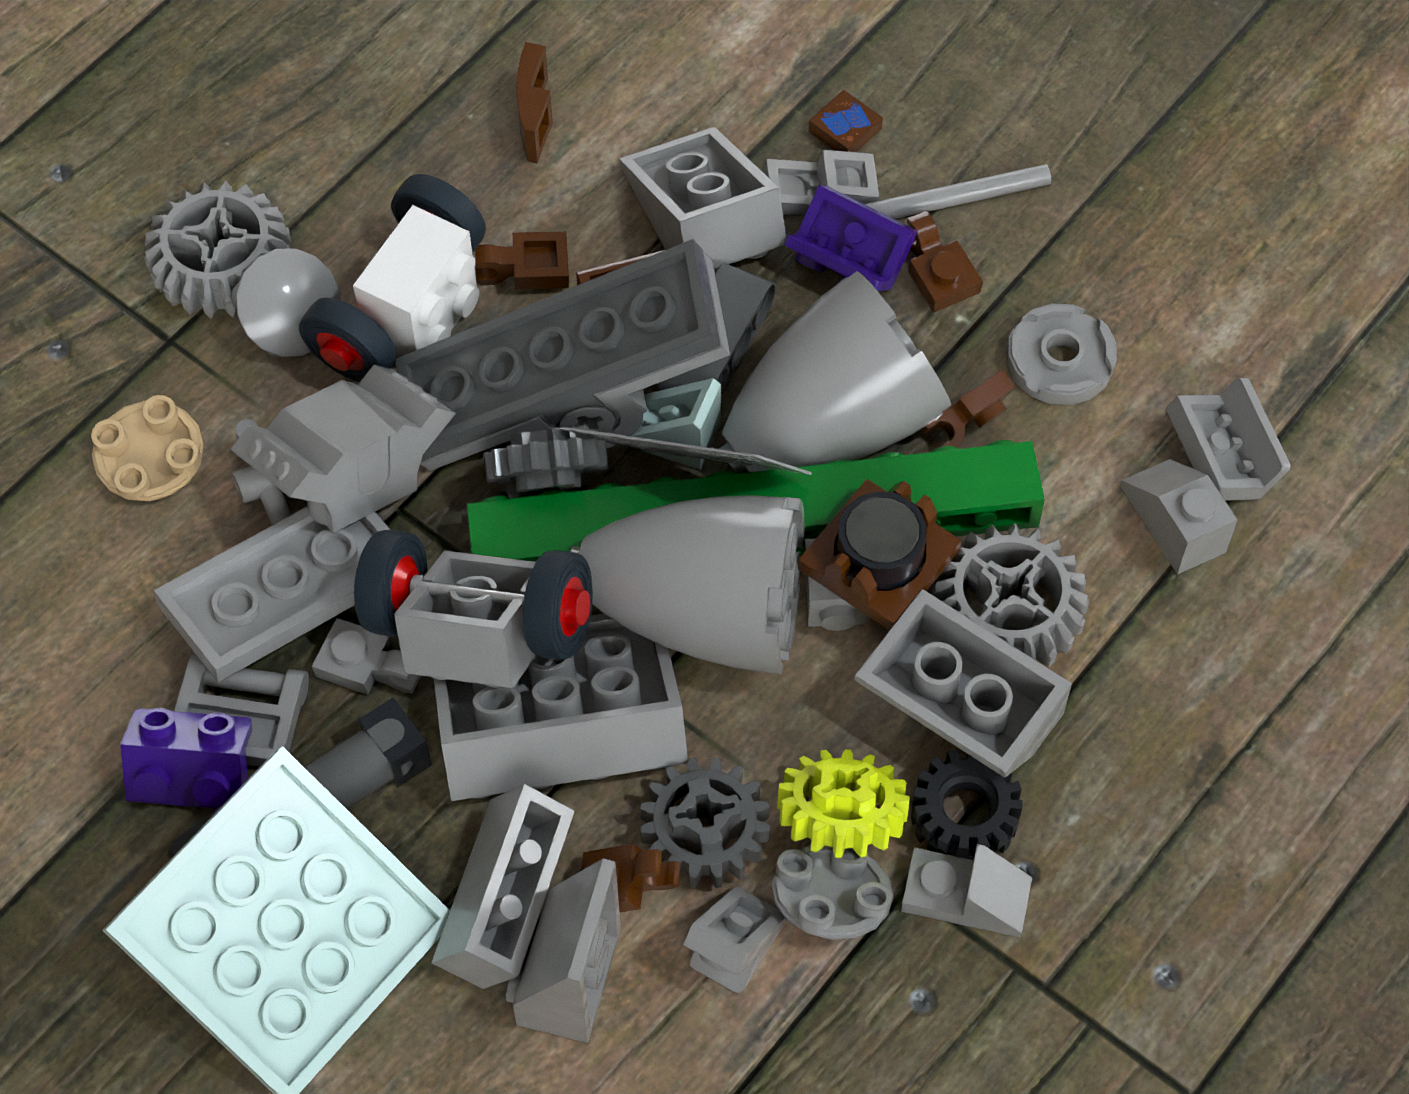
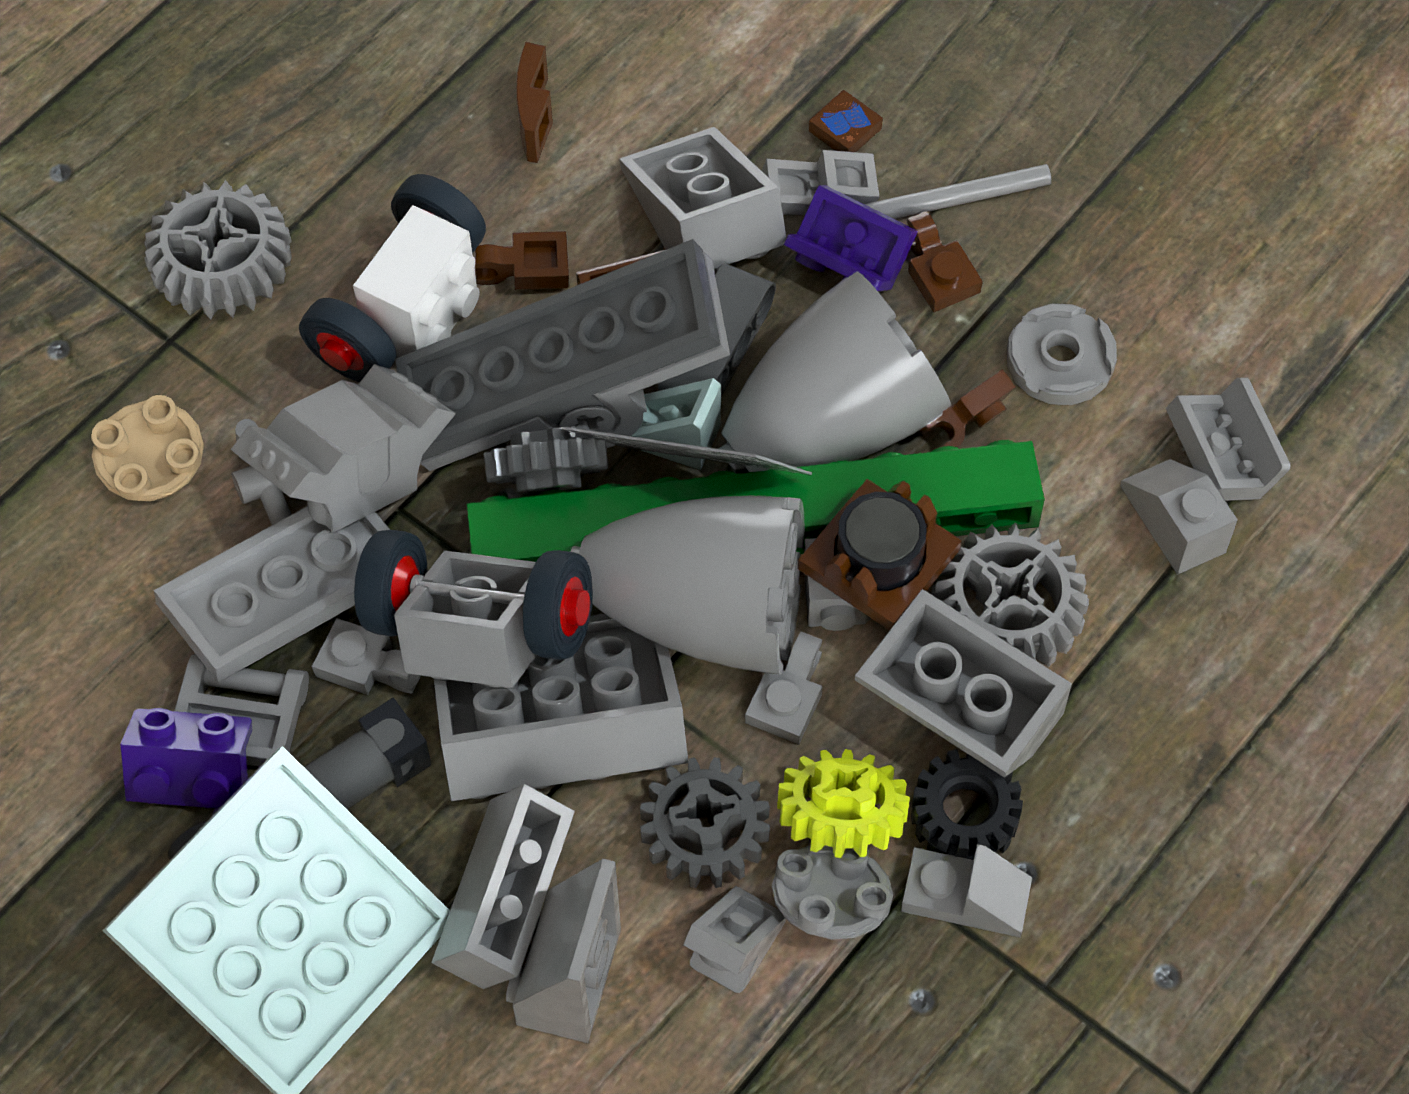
light grey dish [231,249,340,357] -> none
reddish brown plate [581,844,680,913] -> none
none -> light grey plate [745,632,822,745]

